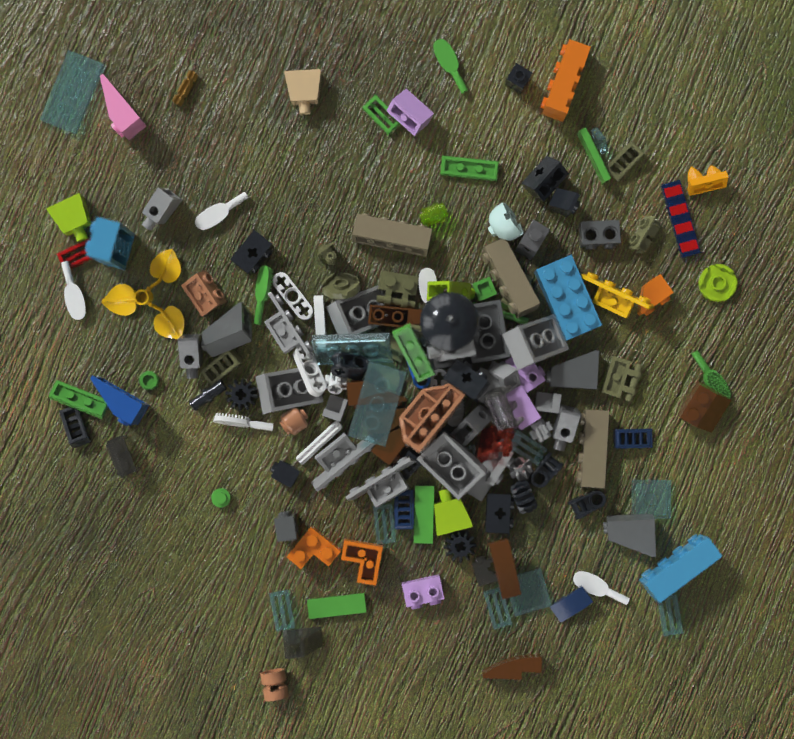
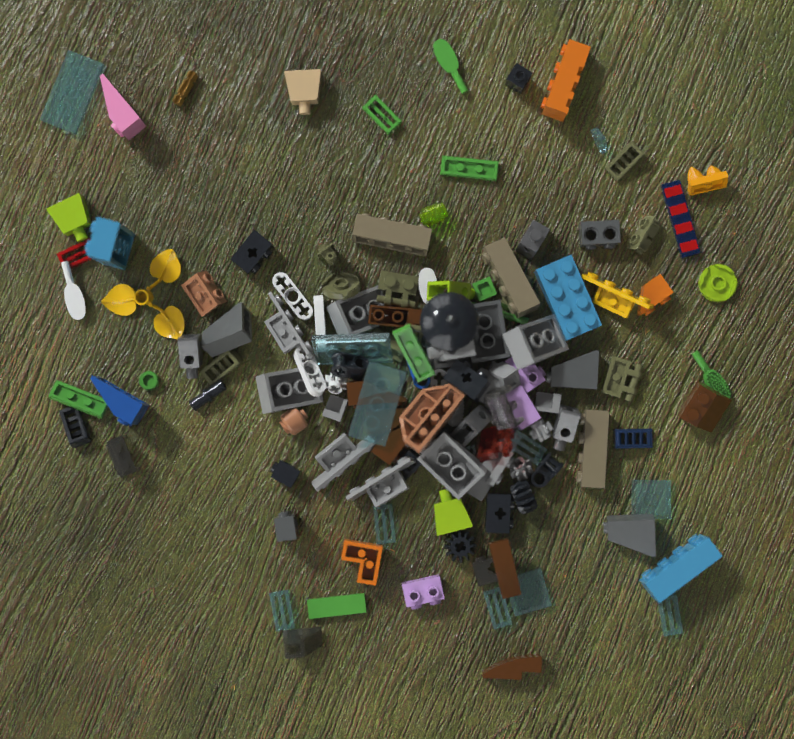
light grey torso [142,187,183,231] -> none
white piece [195,192,248,230] -> none
bright green plate [211,488,231,508] -> none
white piece [213,413,273,431] -> none
black gear [225,378,258,411] -> none
bright green piece [253,265,274,325] -> none
nougat wheel [260,668,289,701] -> none
orange brick [287,525,342,569] -> none
white axle [296,421,343,465] -> none
lavender brick [387,89,434,136] -> none
dark blue slope [394,490,414,529] -> none
bright green tile [414,485,434,544] -> none
light aqua cylinder [488,202,524,241] -> none
black brick [521,156,569,202] -> none
black slope [547,188,581,218] -> none
dark blue slope [549,585,593,622] -> none
black piece [567,490,606,520] -> none
white piece [573,571,630,605] -> none
bright green tile [577,127,611,185] -> none

